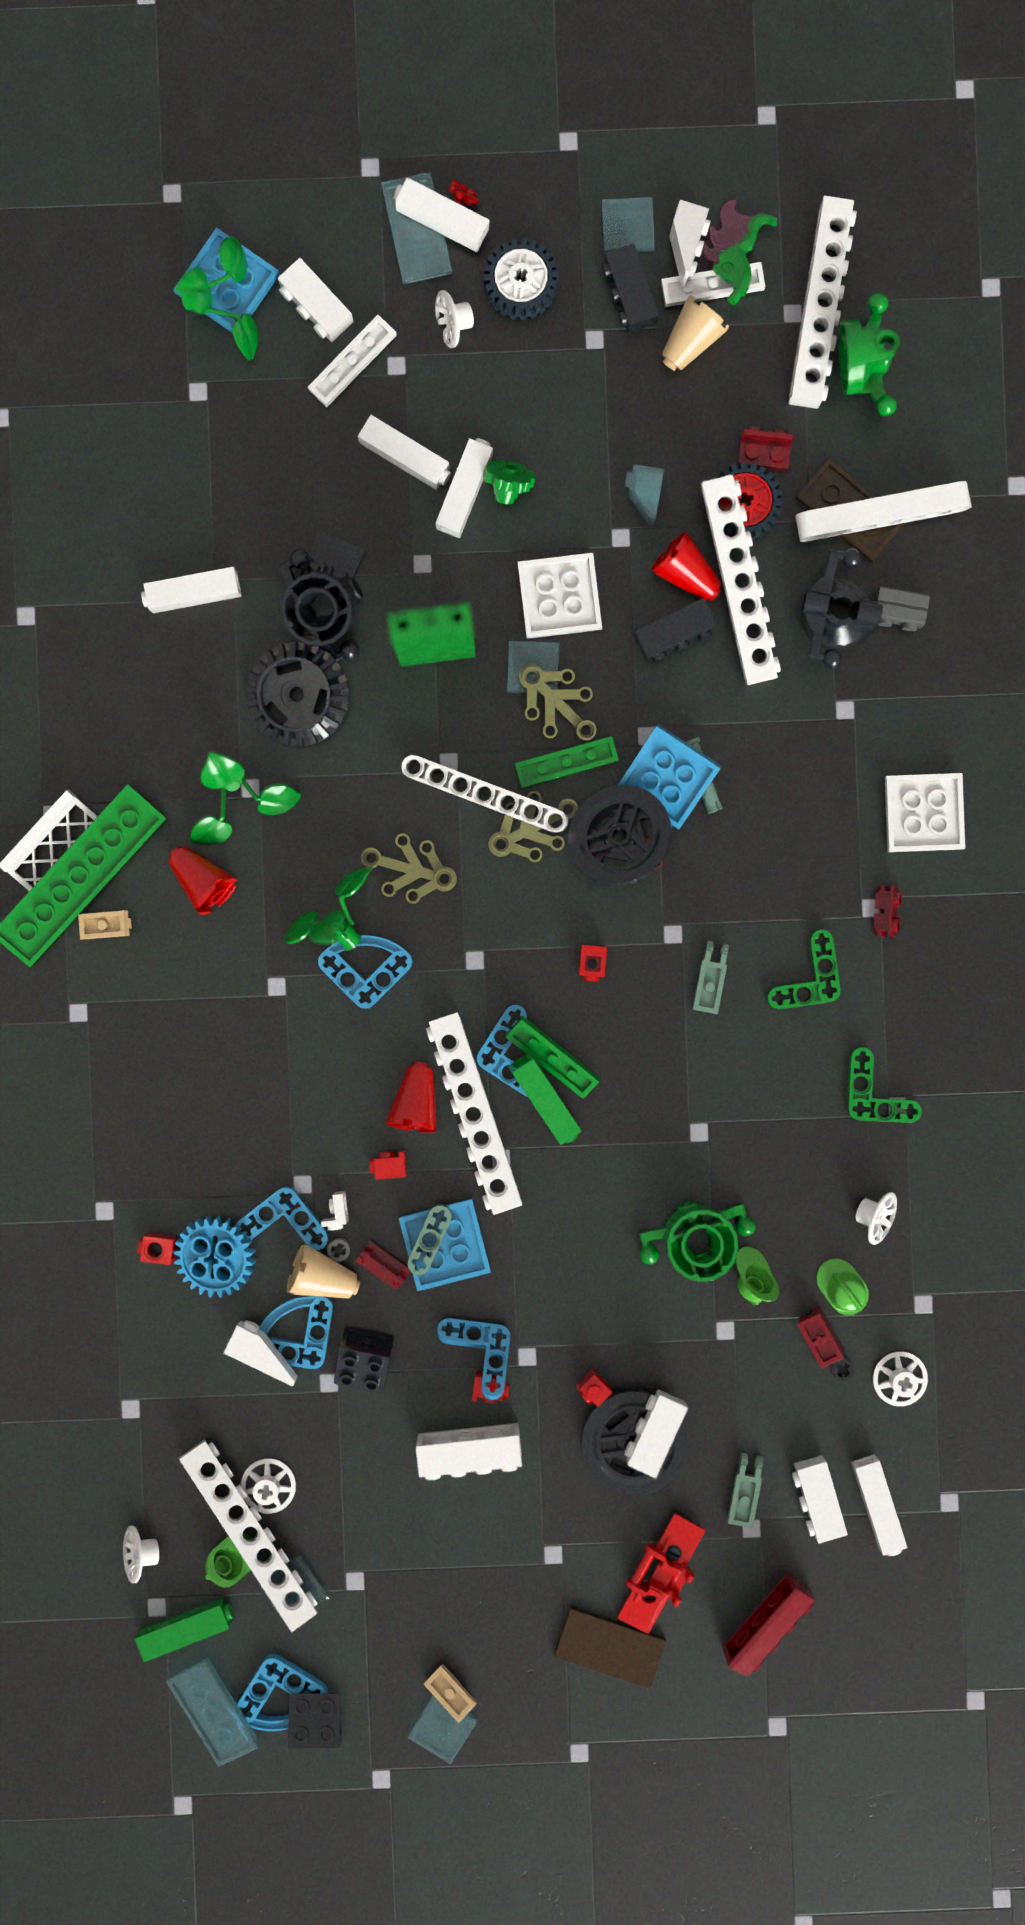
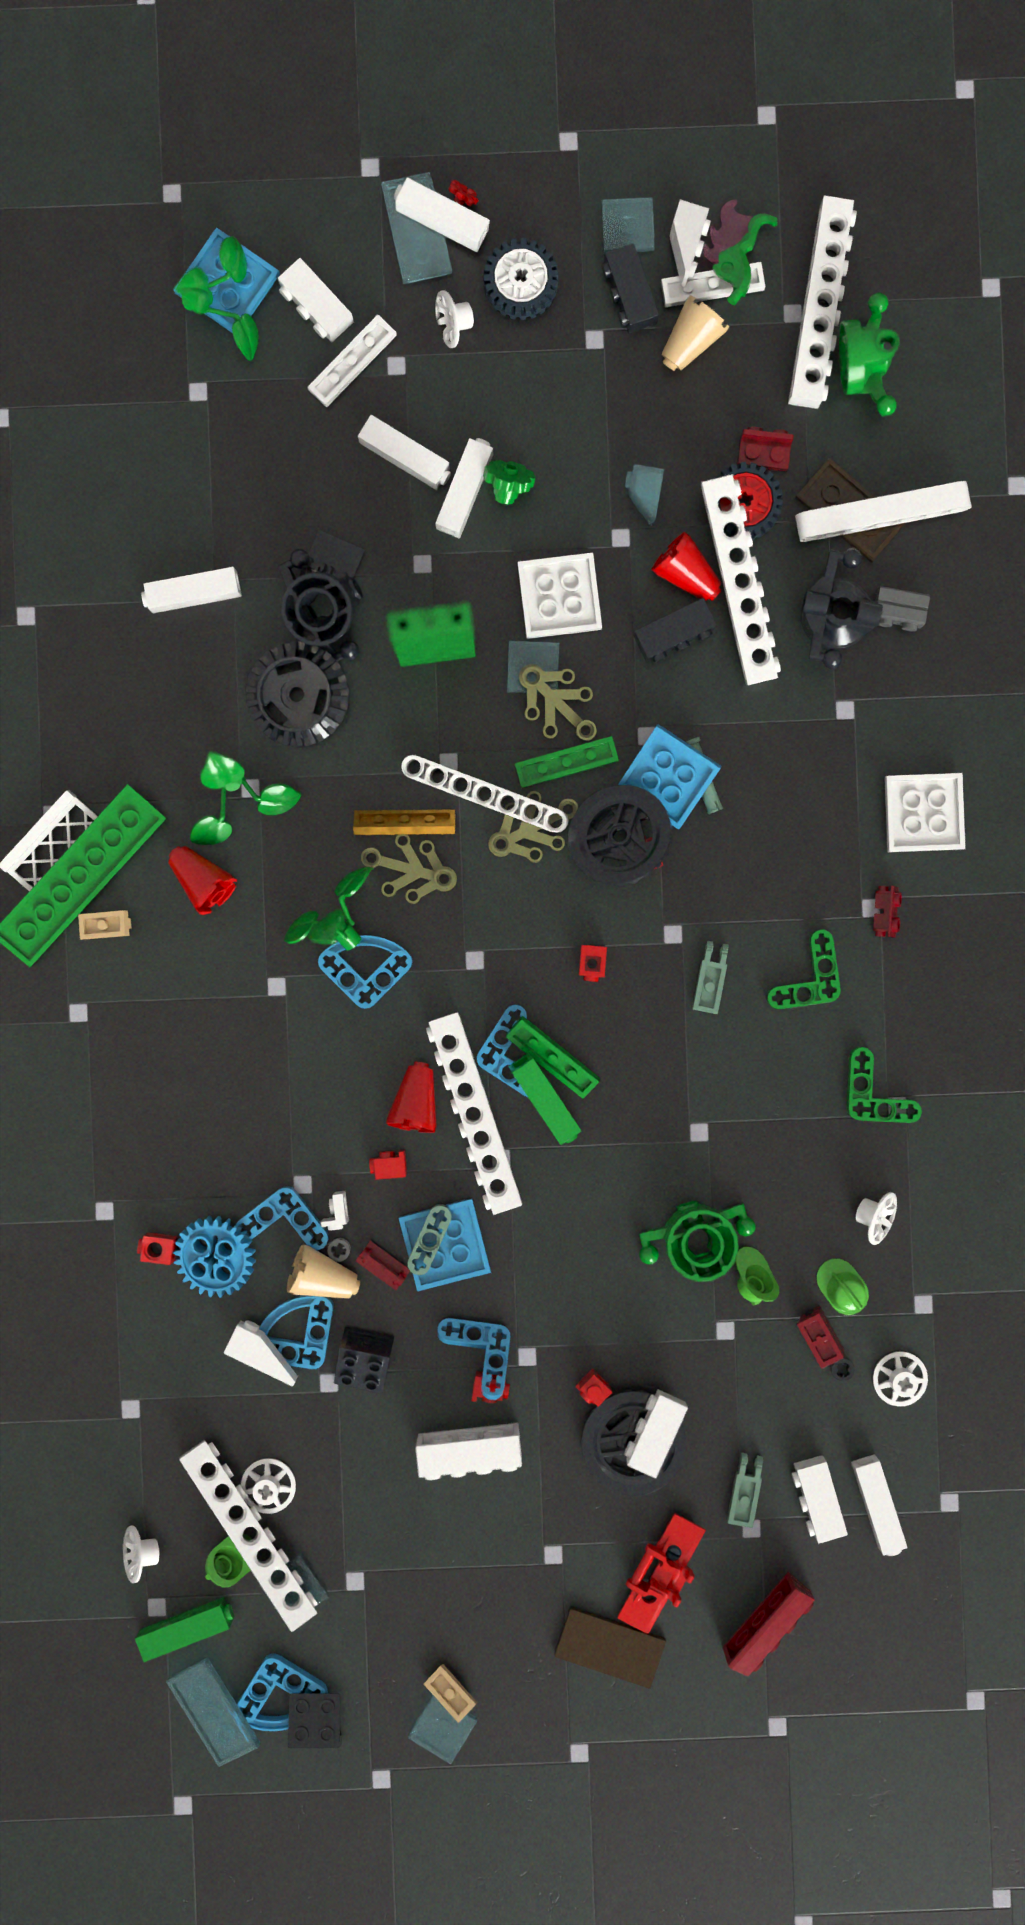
none -> pearl gold plate [353,809,455,835]

